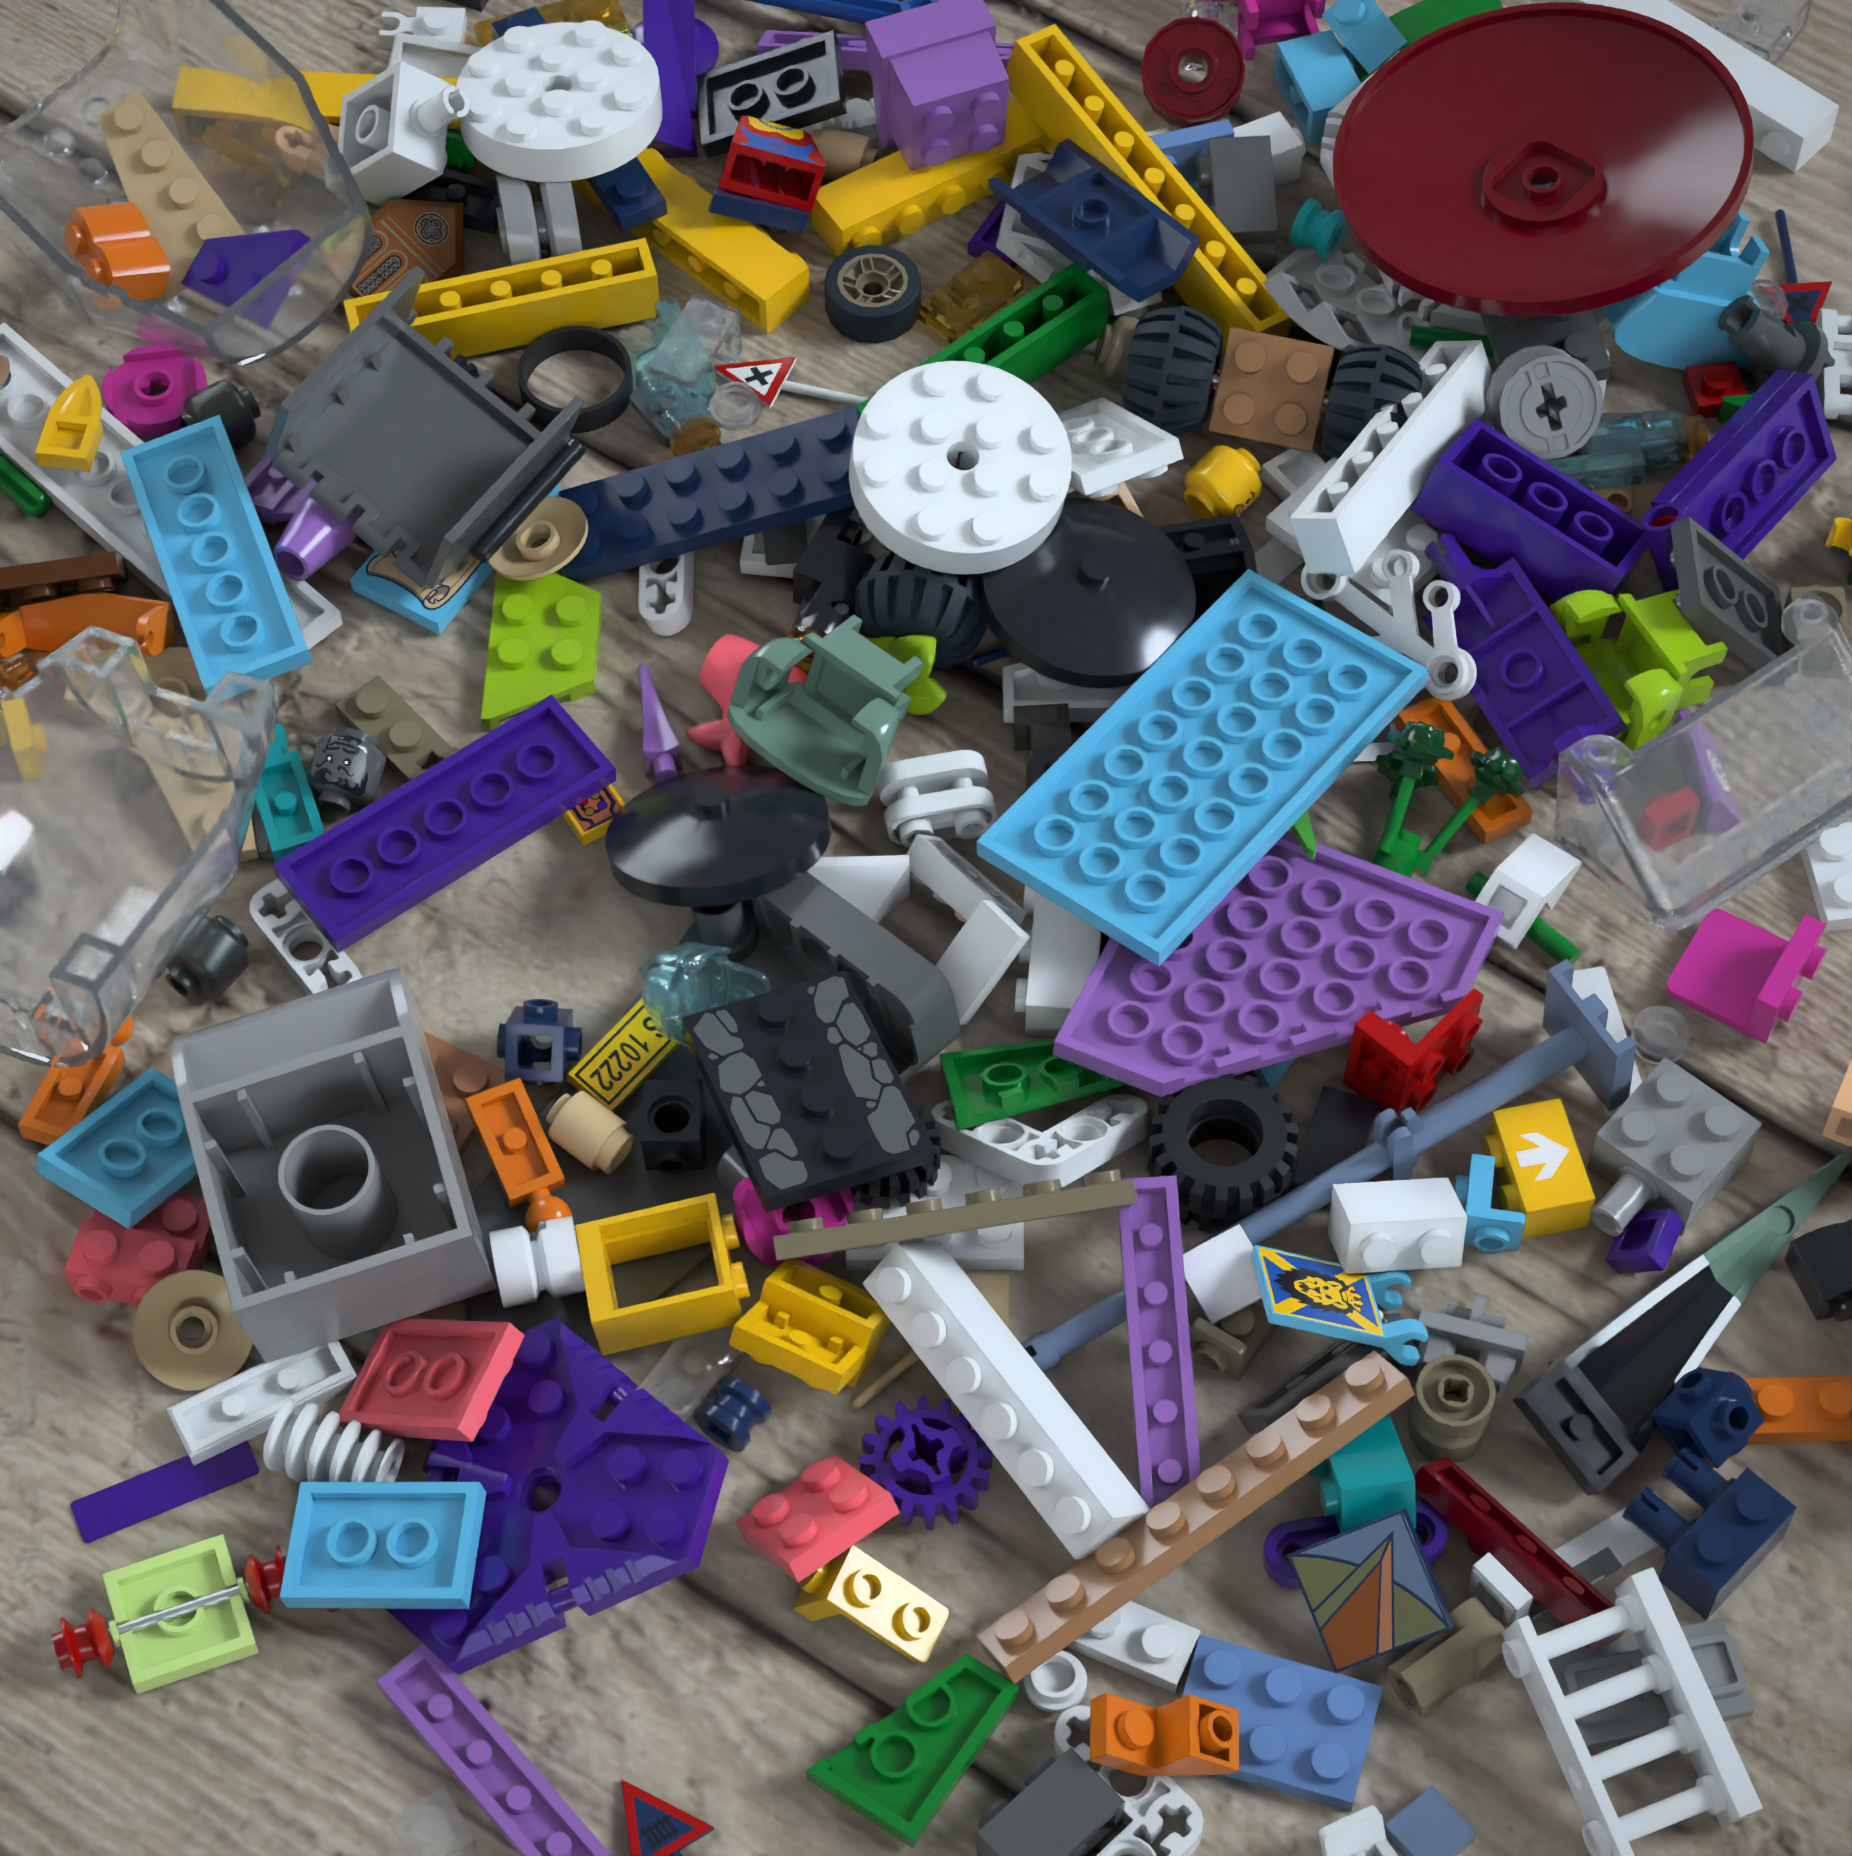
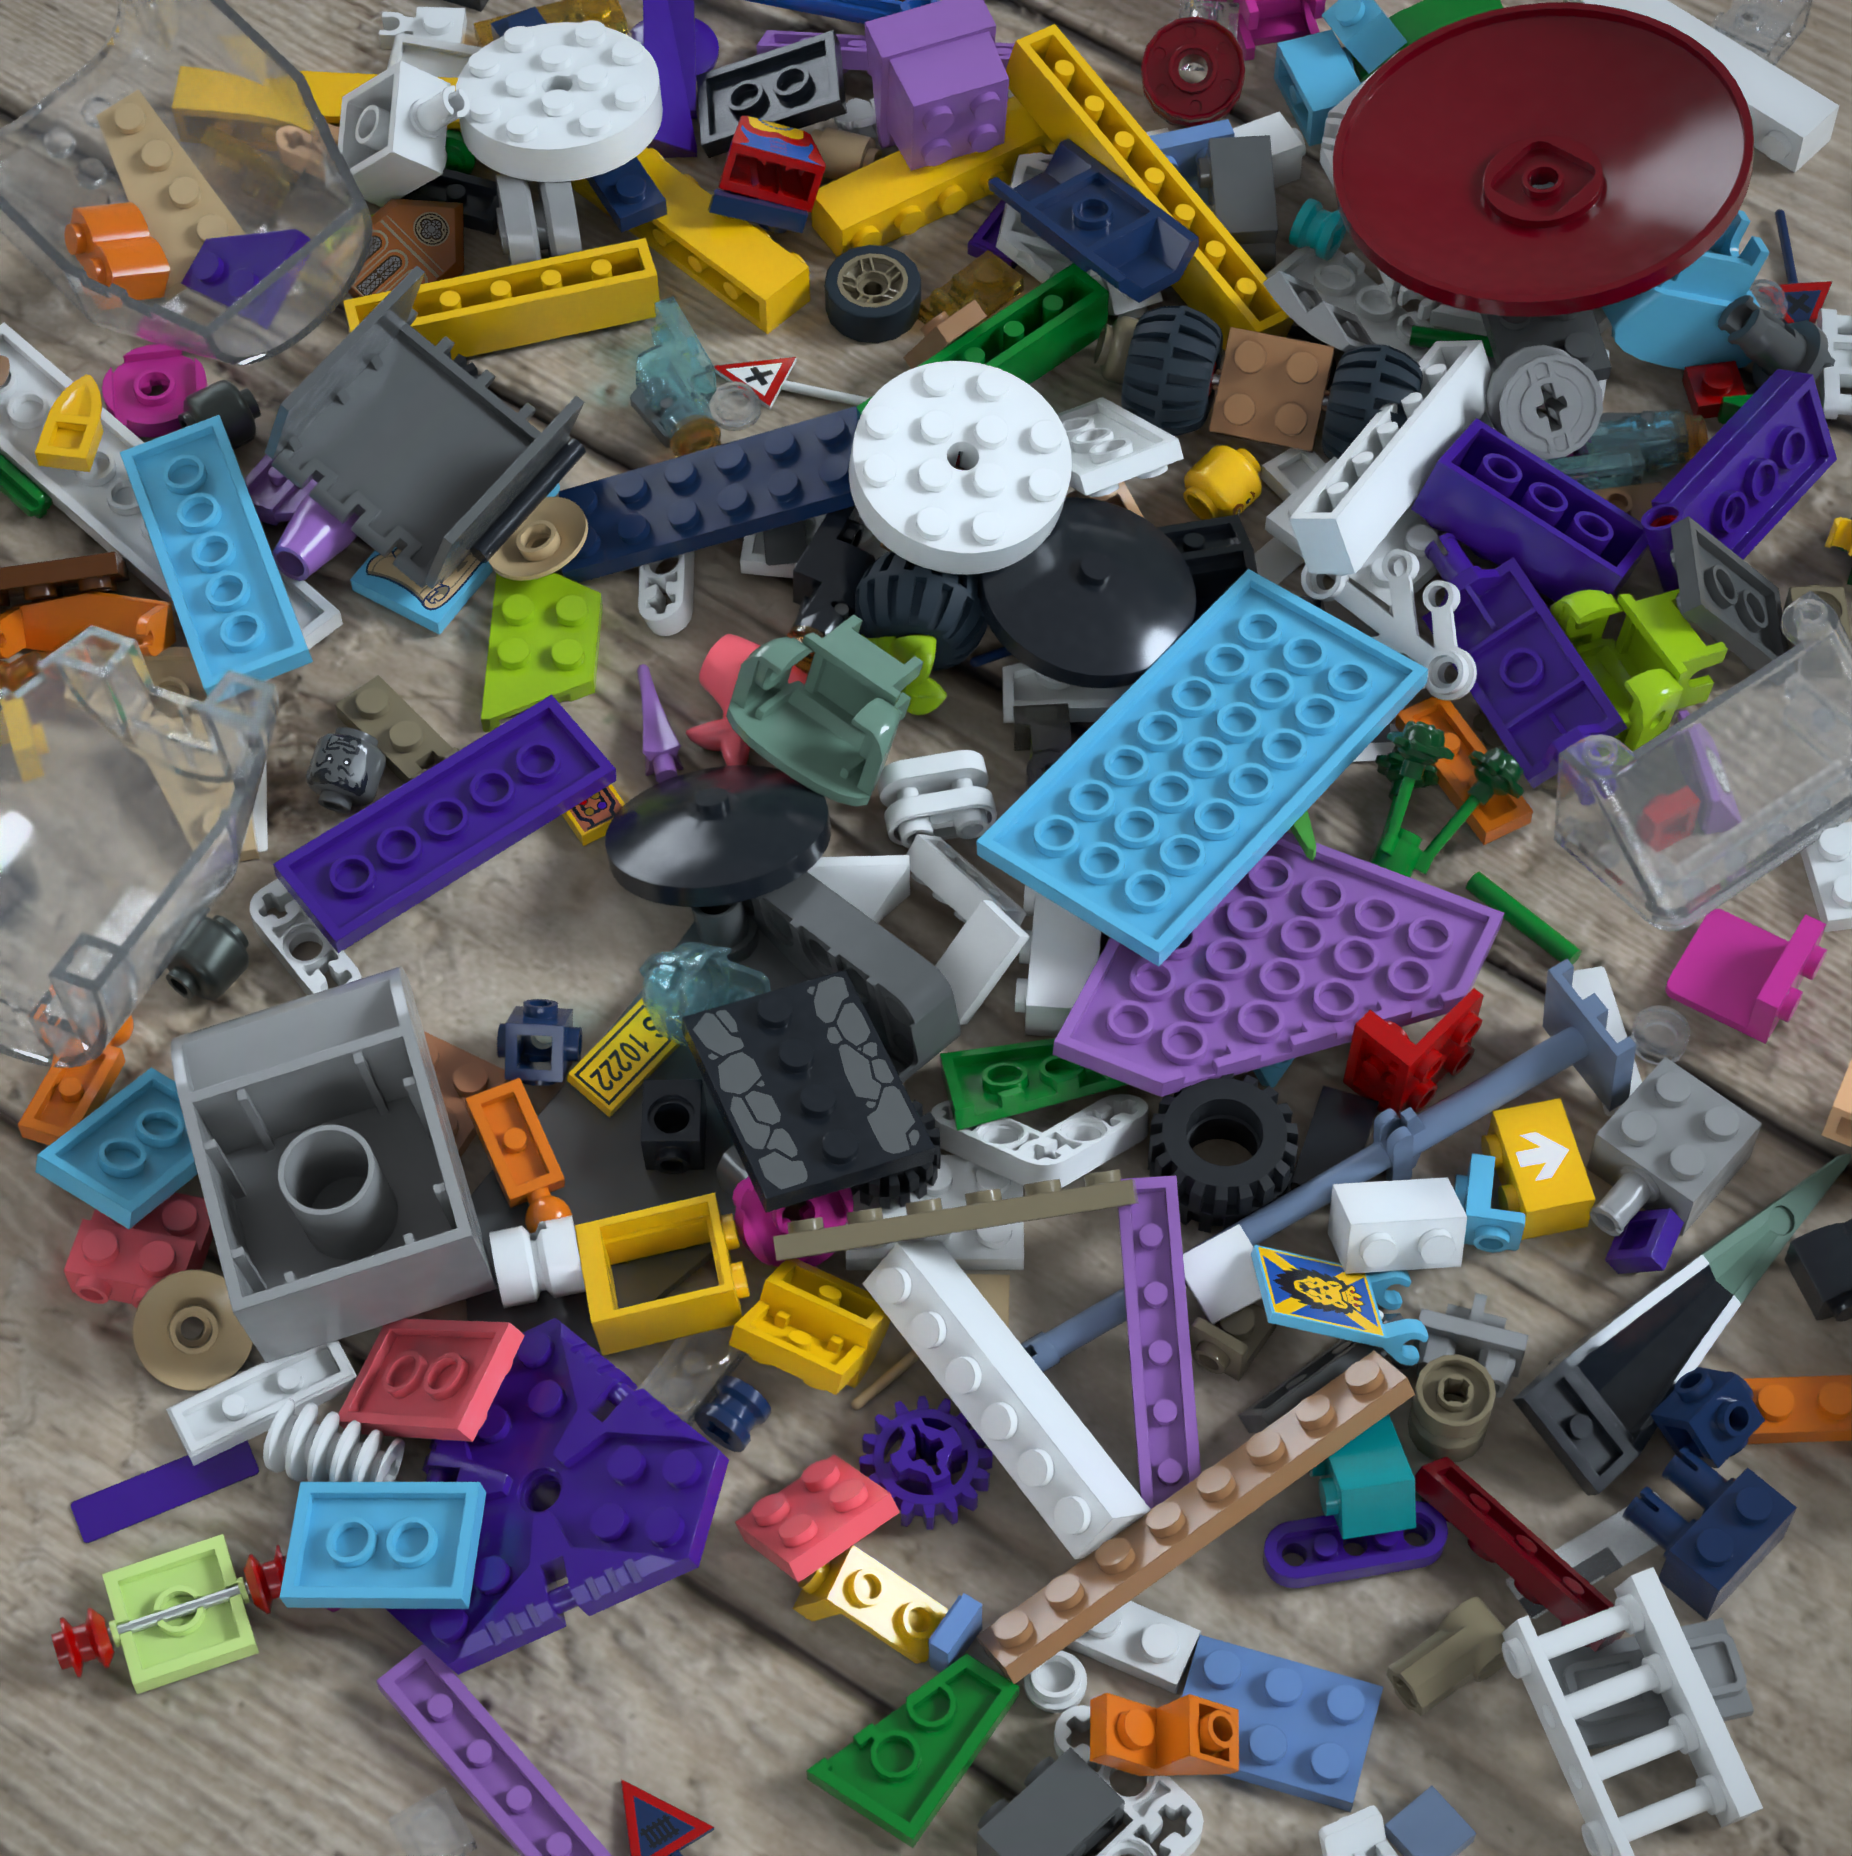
teal plate [244,723,325,862] -> none
black tyre [518,326,633,433] -> none
tan brick [546,1091,636,1174] -> none
clear bracket [648,294,742,388] -> none
tile [1287,1507,1455,1673] -> none
white tile [1466,1552,1533,1629] -> none
white slope [1474,833,1582,949] -> none
none -> medium nougat plate [903,299,987,369]
none -> medium blue tile [929,1593,982,1673]

